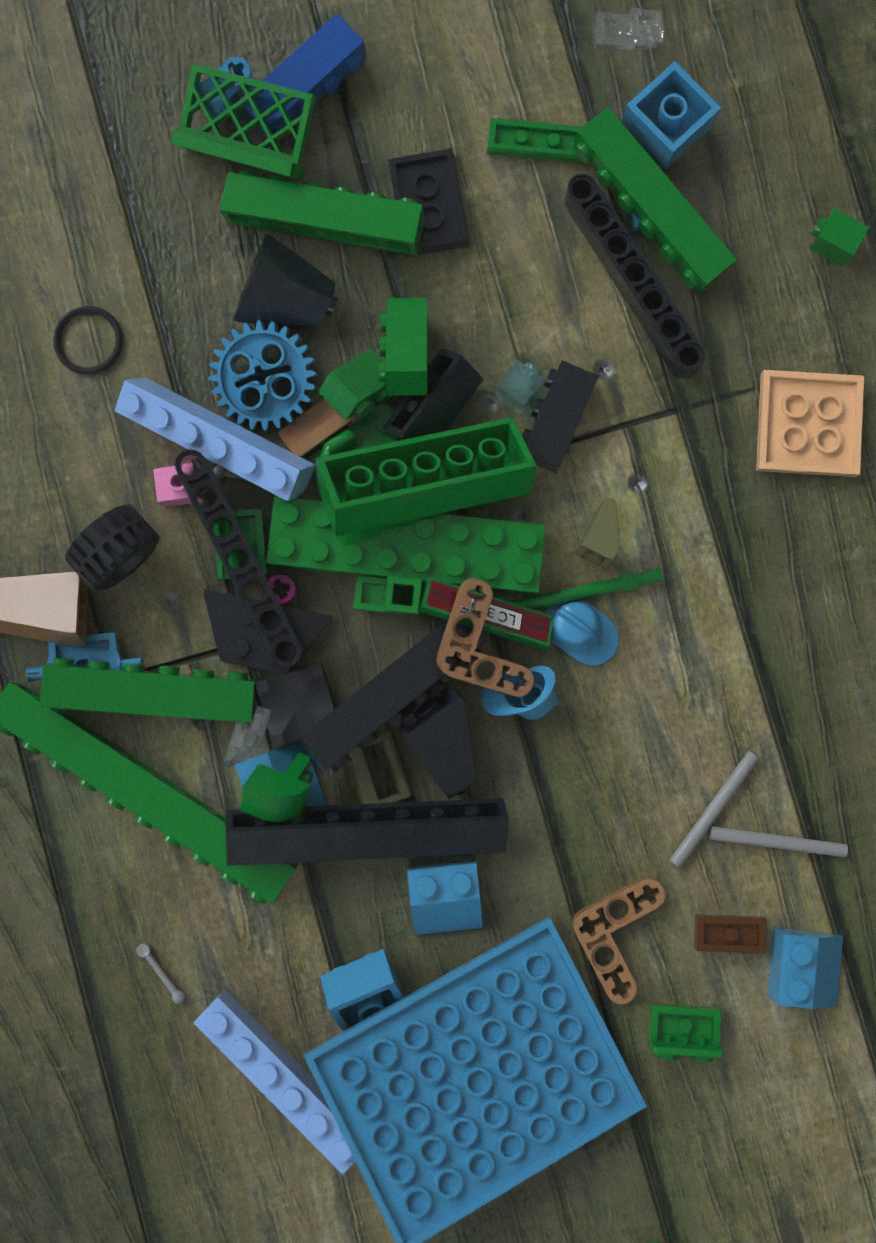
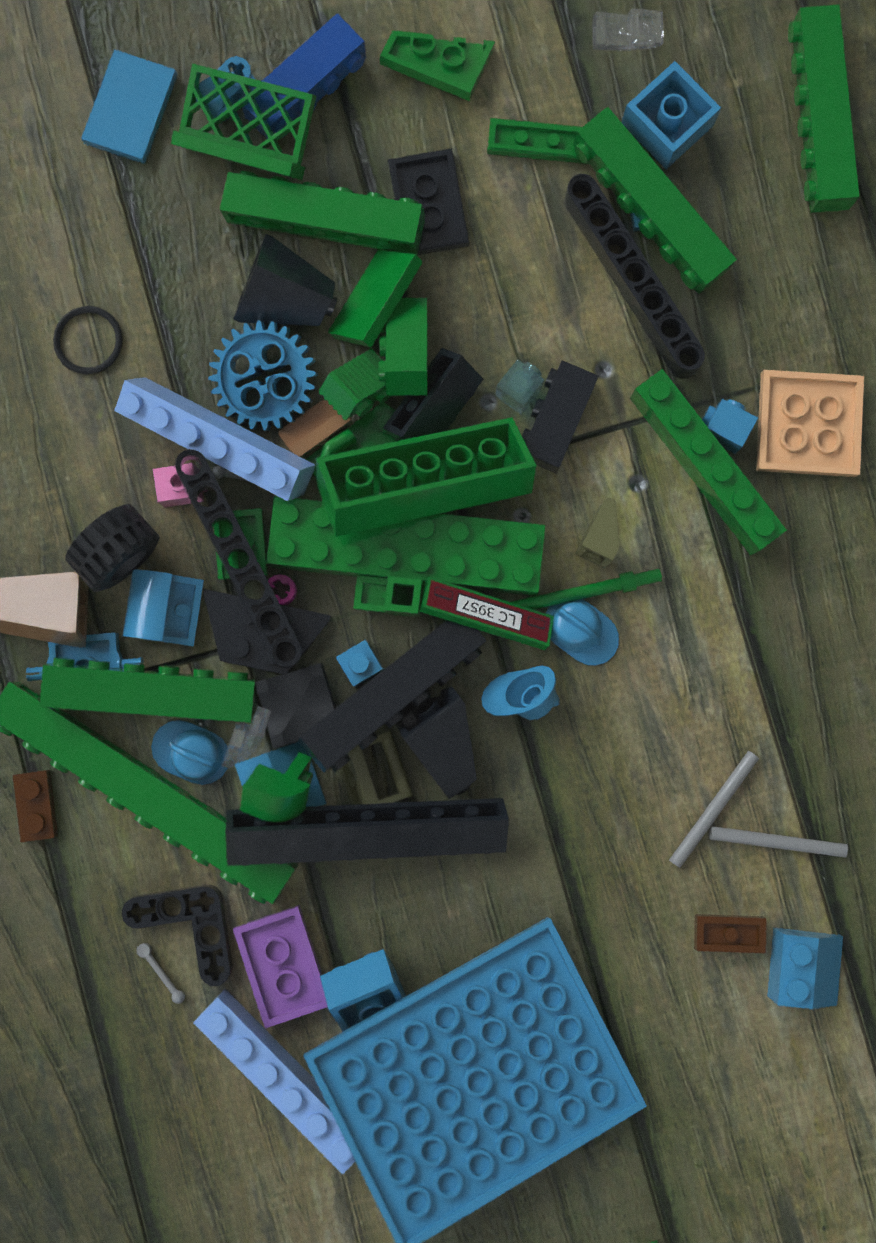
dark azure slope [407,859,483,935] -> none
medium nougat beam [436,578,534,697] -> none
medium nougat beam [572,877,665,1004] -> none
green bracket [648,1003,723,1062] -> none
green brick [809,208,870,267] -> none
none -> reddish brown plate [13,770,58,843]
none -> dark azure tile [81,49,177,164]
none -> dark azure brick [122,569,204,646]
none -> black beam [122,884,233,986]
none -> dark azure piece [151,720,230,785]
none -> medium lavender plate [233,905,328,1028]
none -> green tile [328,249,423,347]
none -> dark azure brick [336,640,384,688]
none -> green wing [380,30,495,101]
none -> green brick [630,369,787,556]
none -> dark azure brick [702,399,758,454]
none -> green brick [788,4,860,213]

